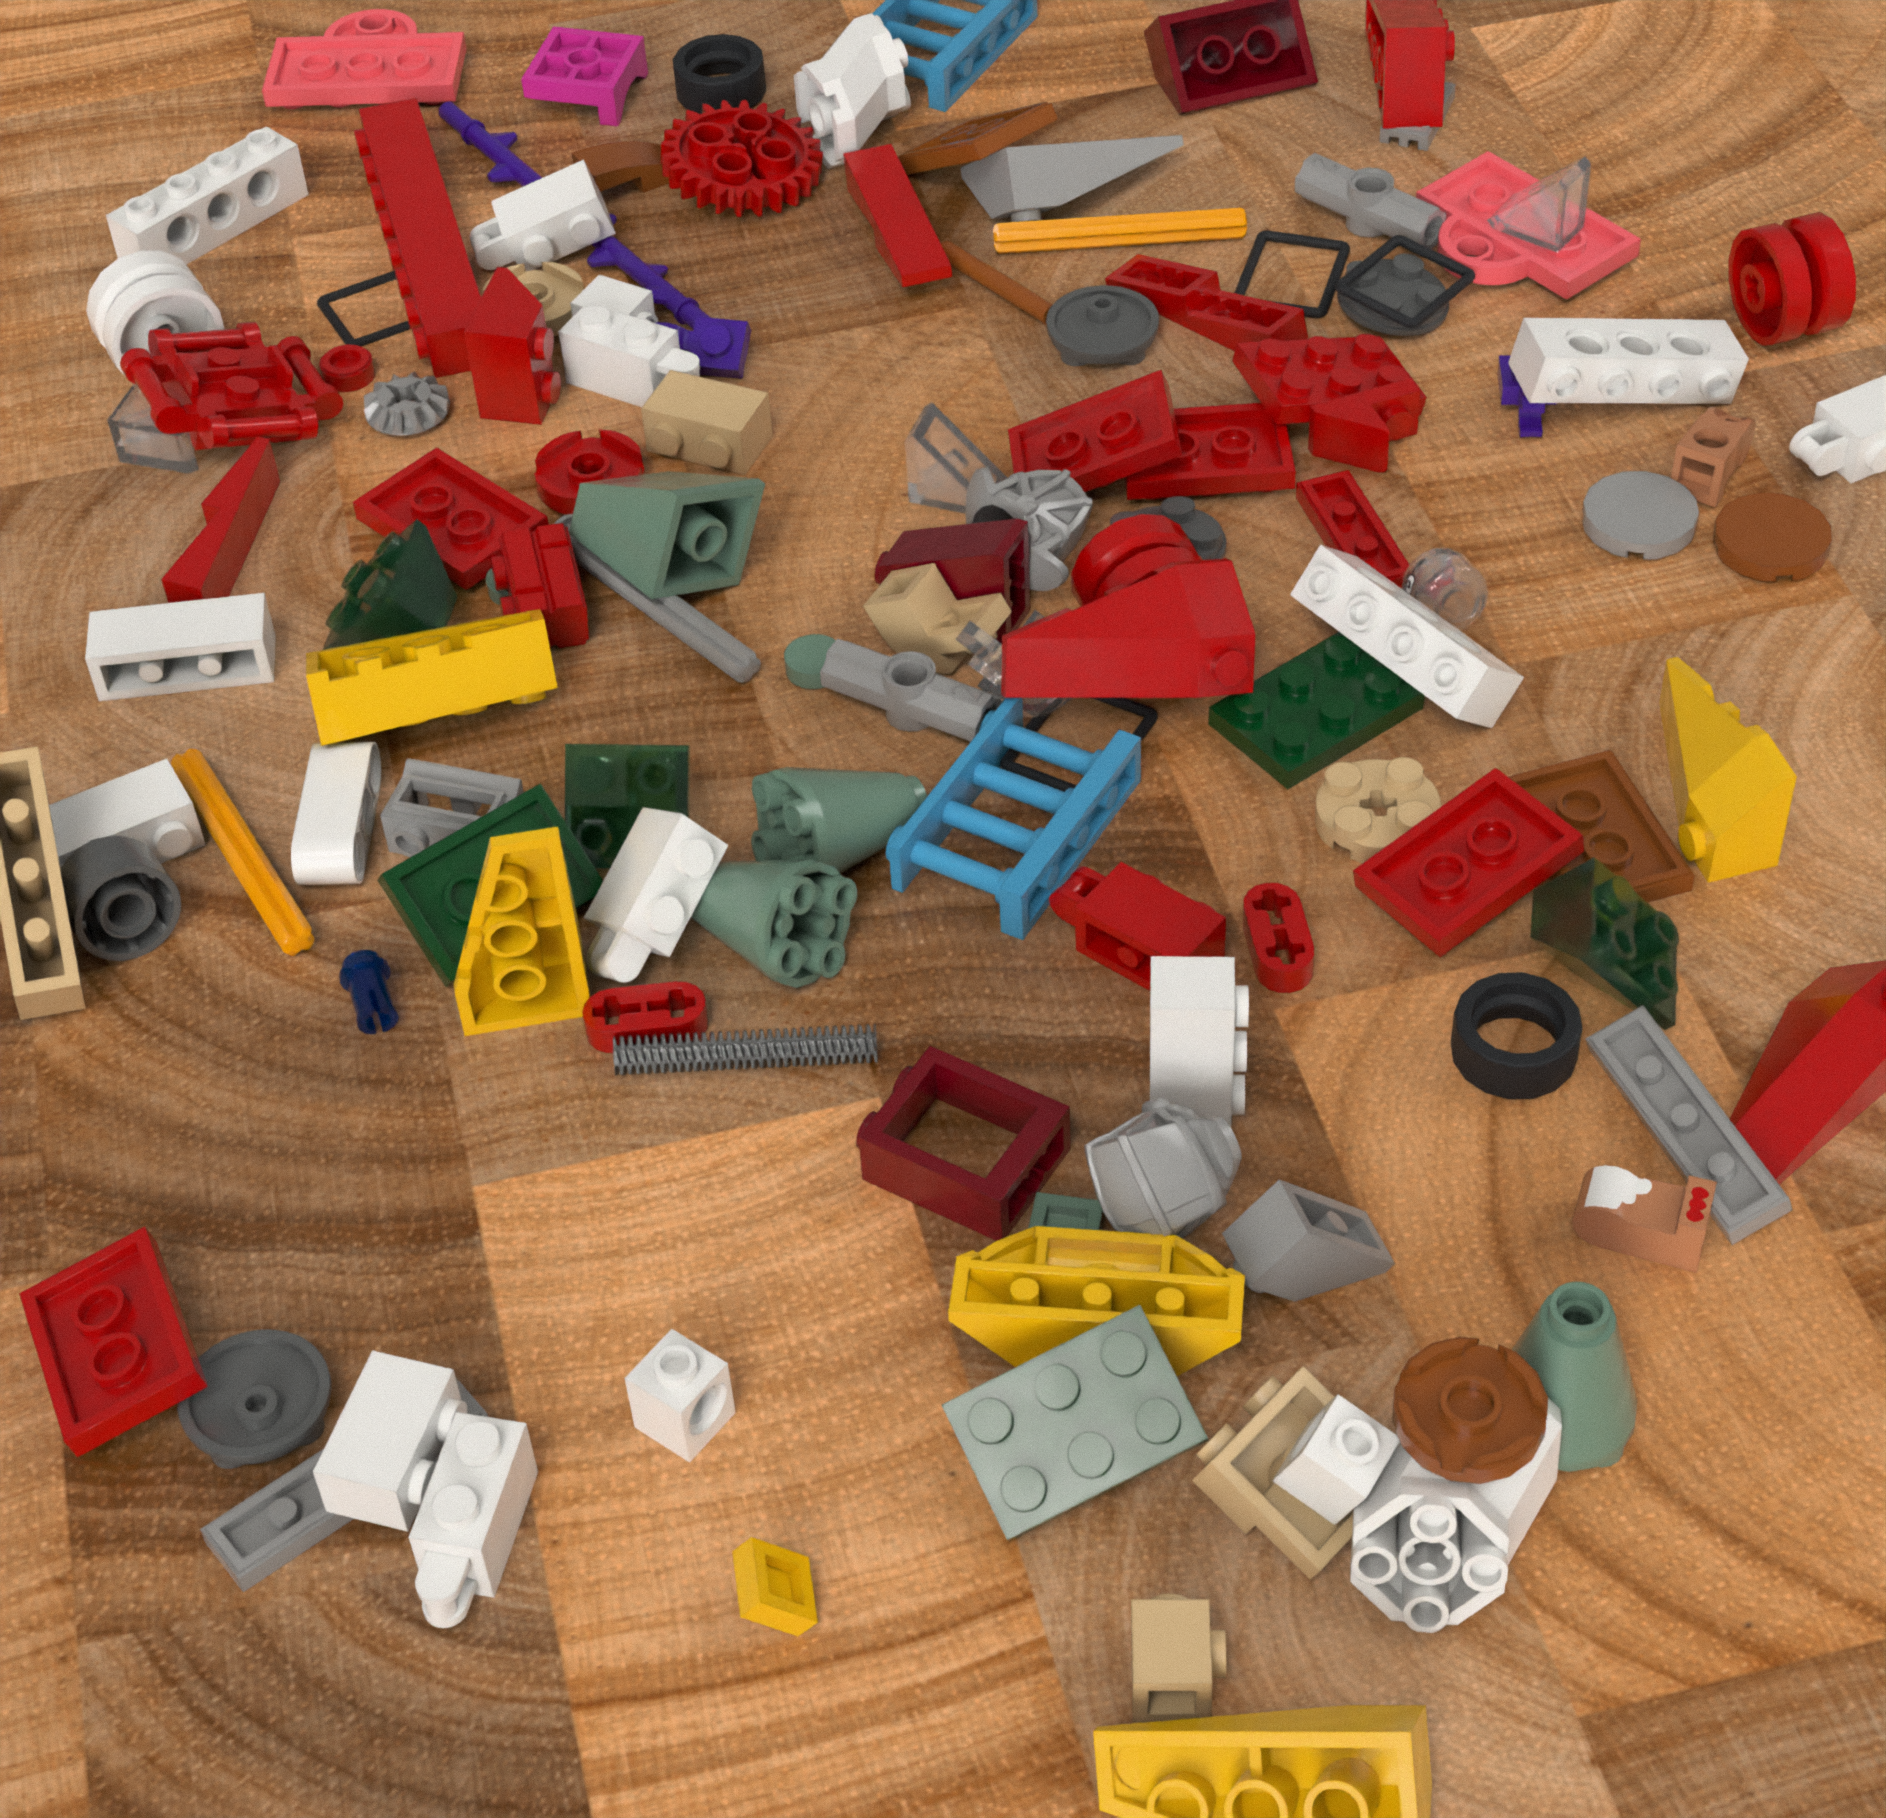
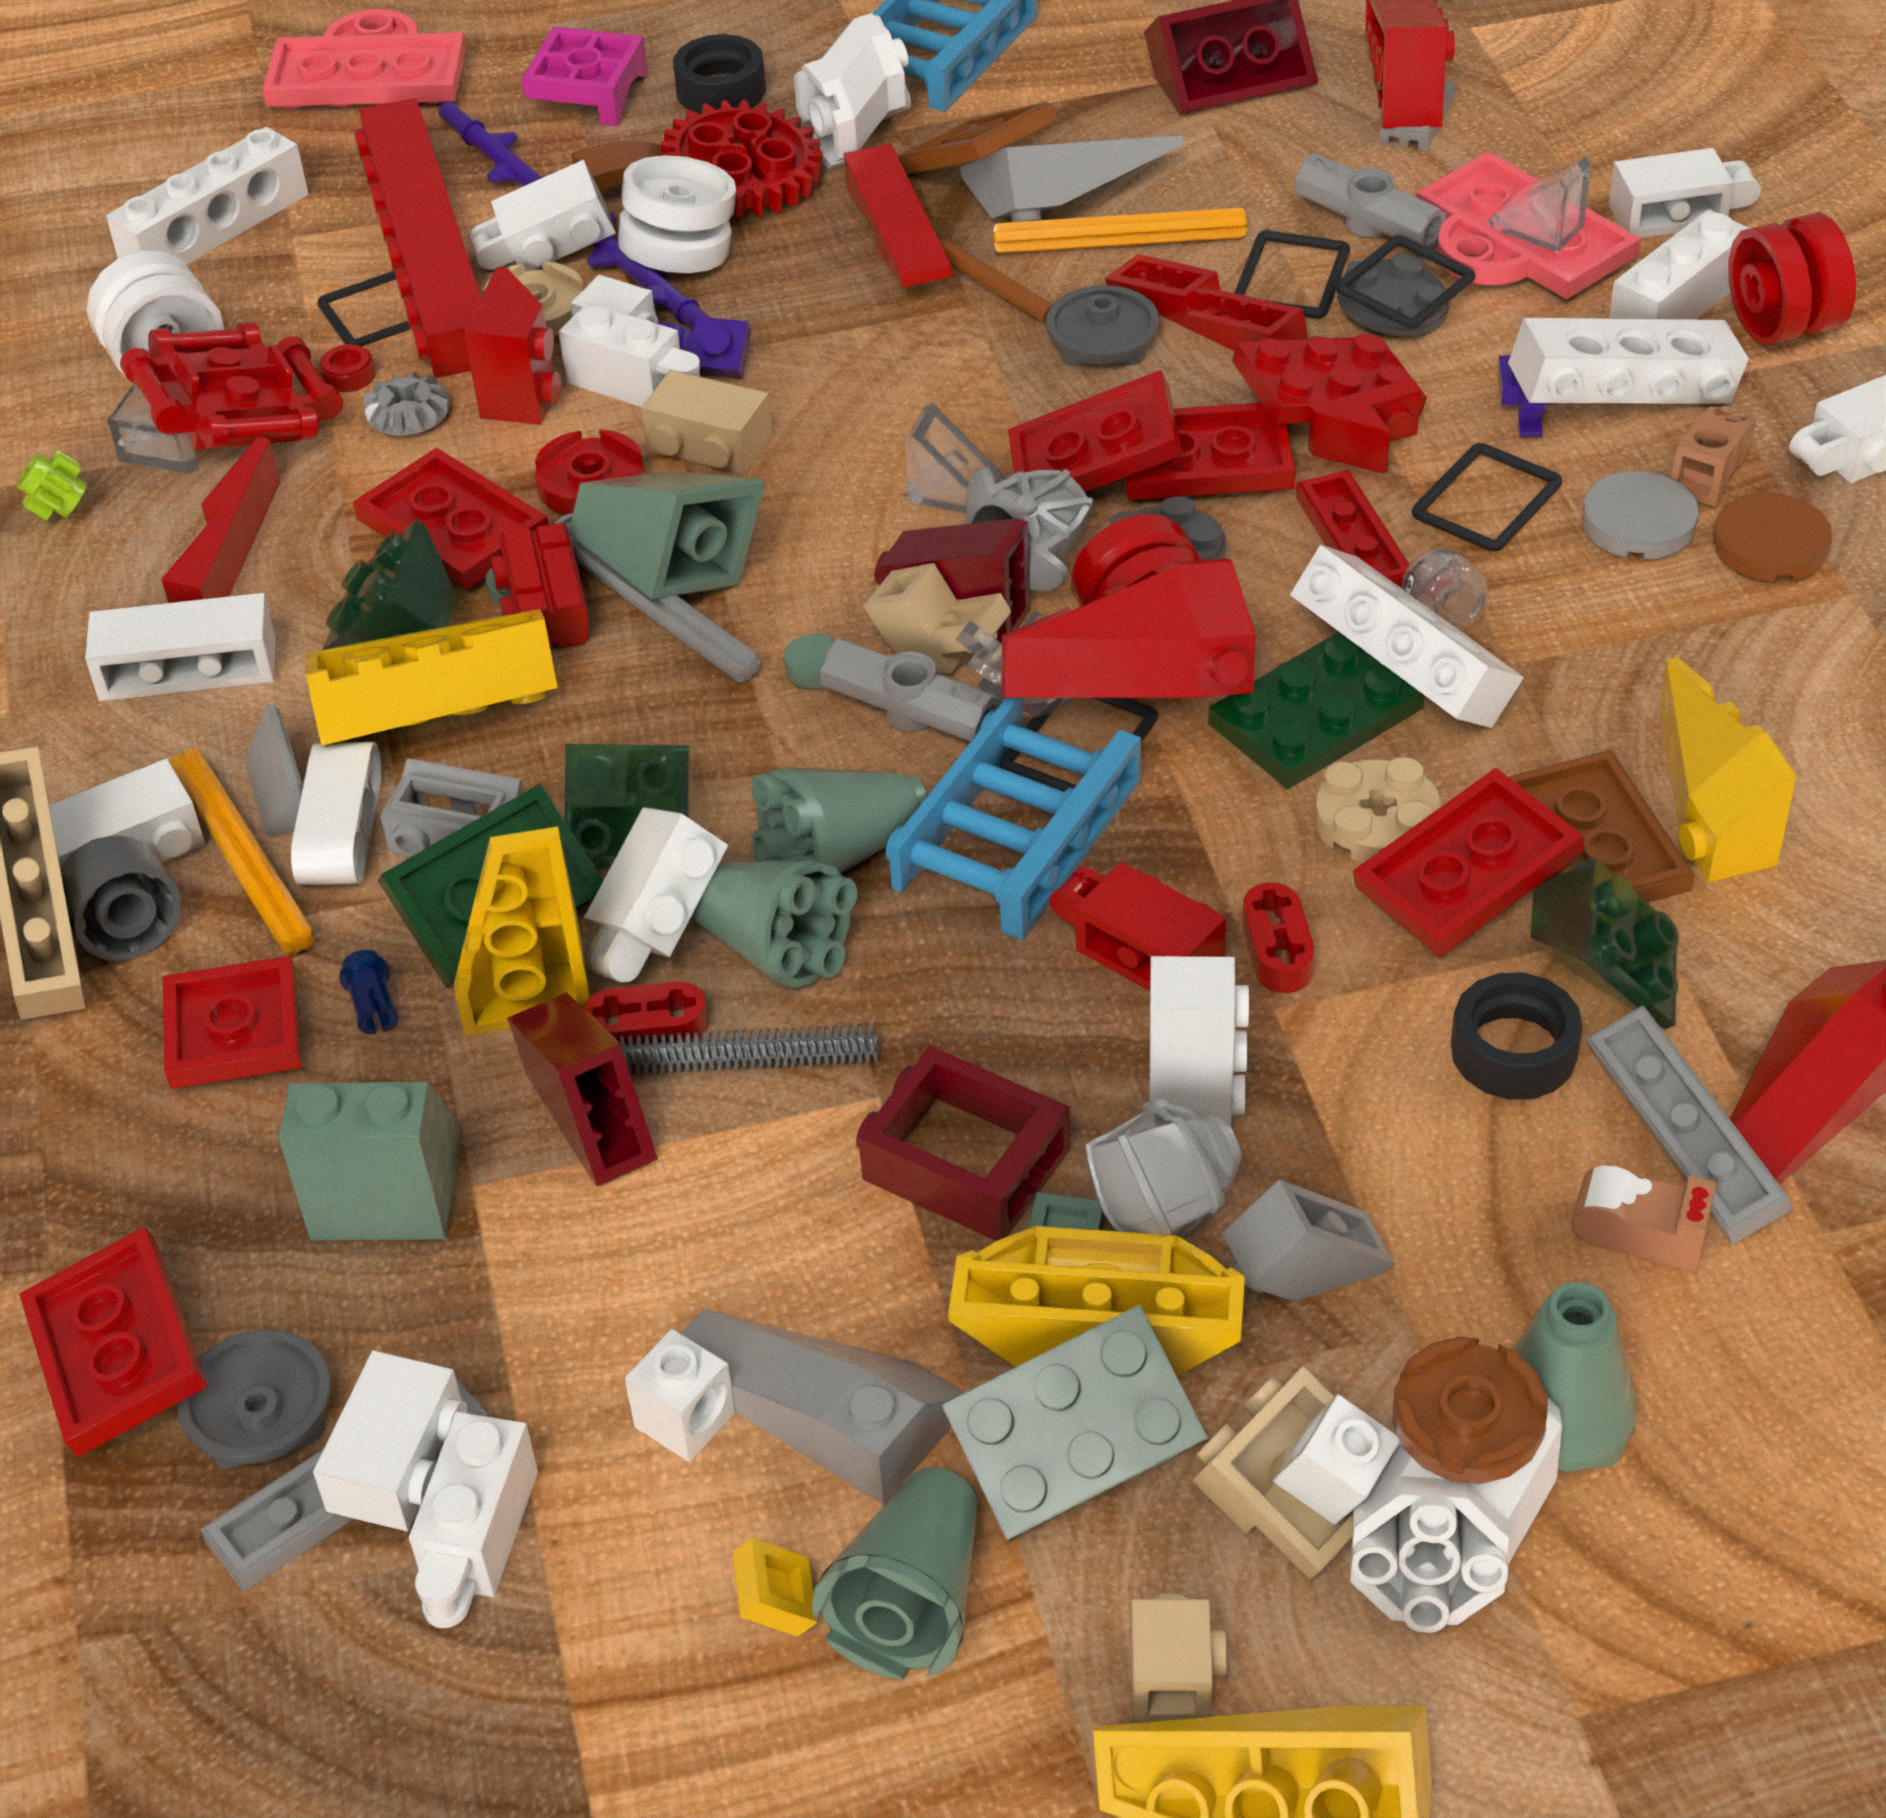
none -> lime gear [16,449,87,521]
none -> red plate [163,955,302,1089]
none -> light grey slope [245,705,303,837]
none -> sand green slope [278,1082,462,1241]
none -> dark red slope [507,992,658,1186]
none -> white wheel [618,155,736,273]
none -> light grey wedge [680,1309,965,1505]
none -> sand green cone [811,1468,978,1679]
none -> black piece [1412,443,1563,551]
none -> white brick [1608,148,1761,238]
none -> white brick [1609,209,1749,320]

